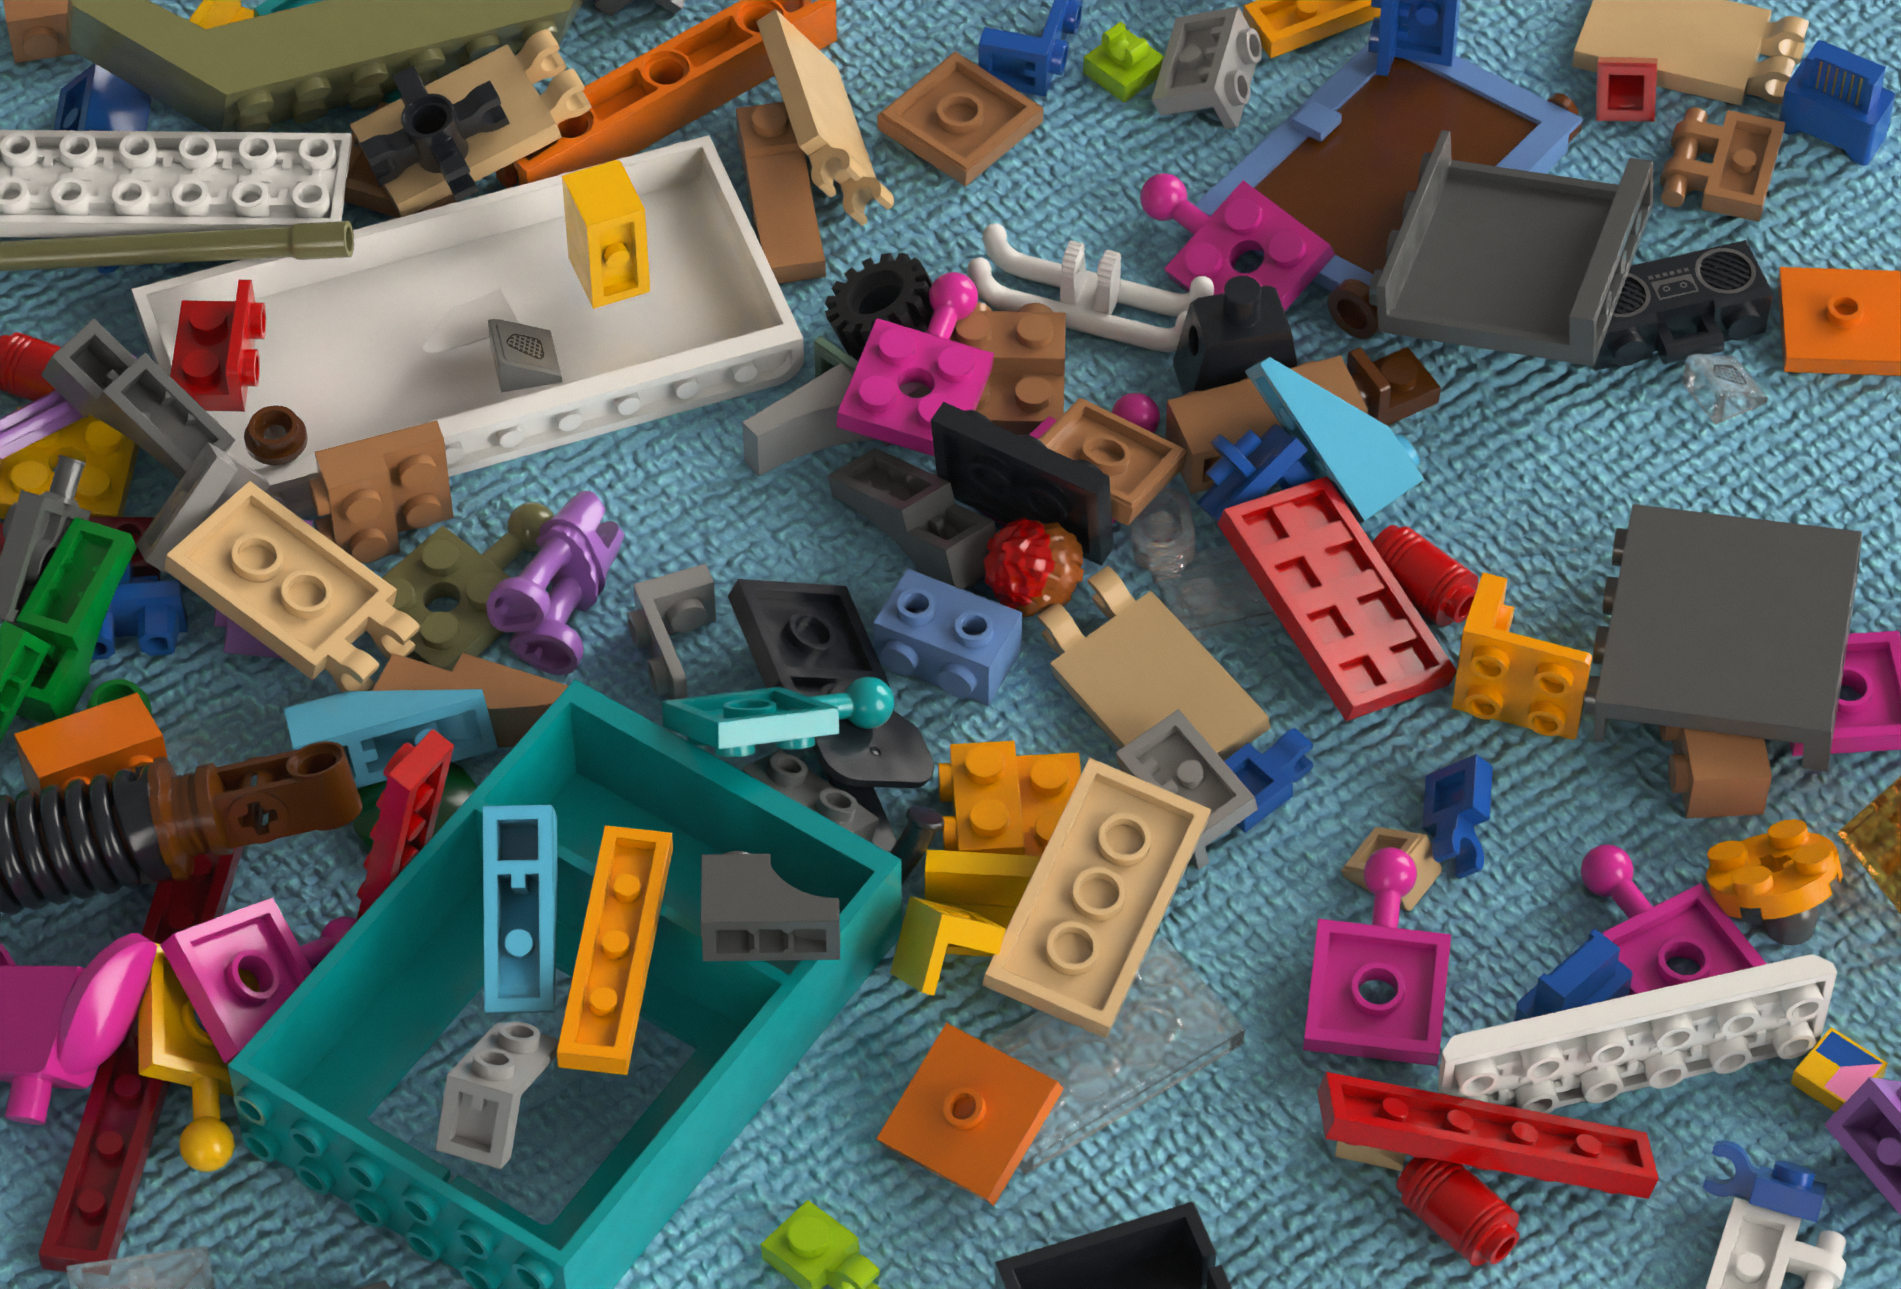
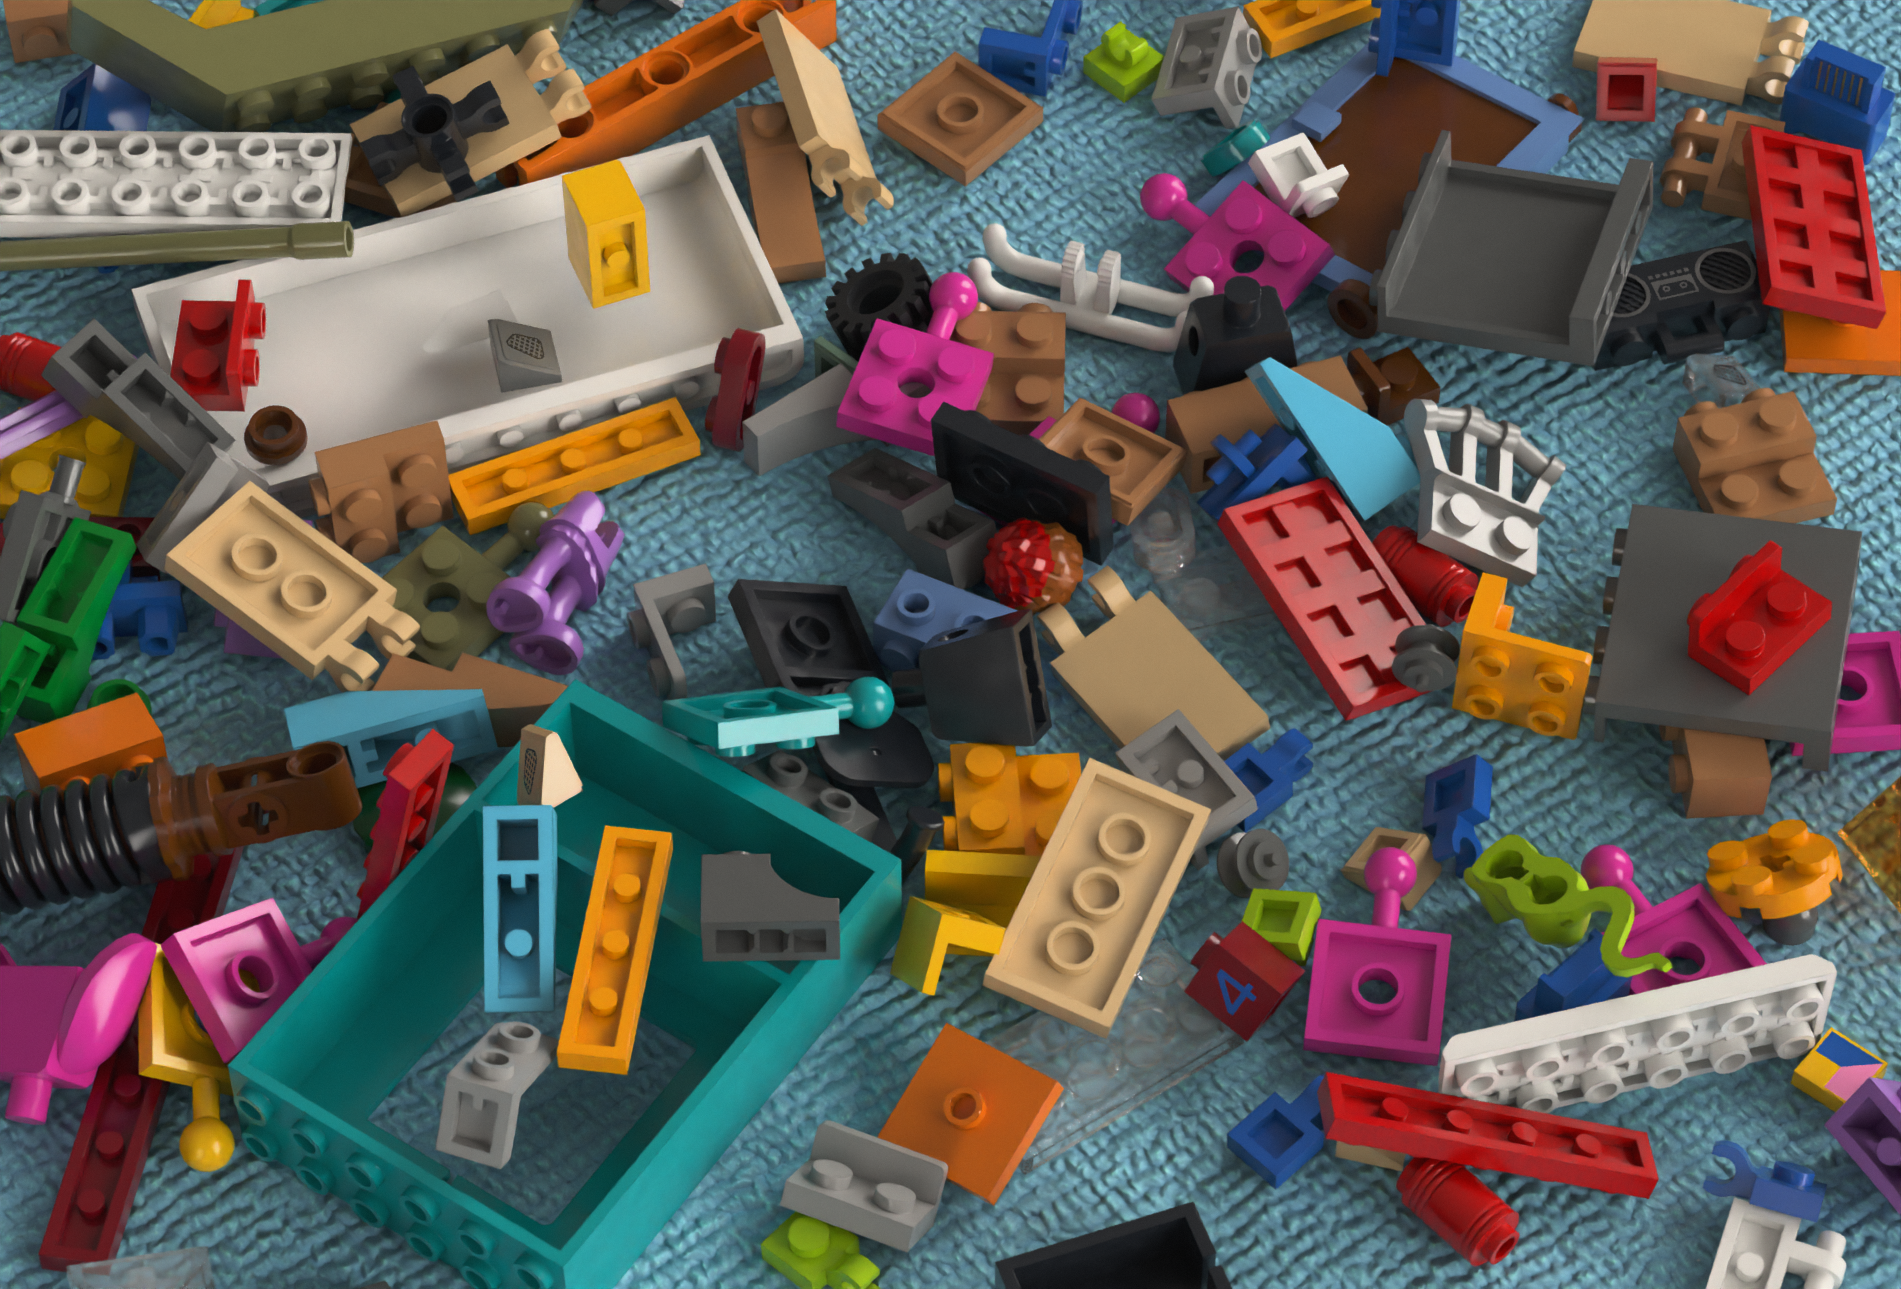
none -> light orange plate [448,397,701,535]
none -> tan slope [517,724,583,808]
none -> dark red plate [705,328,766,452]
none -> light grey bracket [780,1120,949,1252]
none -> black torso [892,609,1052,747]
none -> dark red brick [1184,921,1305,1042]
none -> teal tile [1201,119,1271,177]
none -> dark grey wheel [1217,829,1289,898]
none -> blue plate [1227,1074,1324,1190]
none -> lime tile [1241,888,1322,966]
none -> white bracket [1248,132,1349,218]
none -> dark grey wheel [1392,624,1460,692]
none -> light grey plate [1404,399,1566,587]
none -> lime animal [1463,834,1672,978]
none -> medium nougat plate [1672,388,1837,523]
none -> red bracket [1687,540,1832,695]
none -> red plate [1741,125,1886,329]

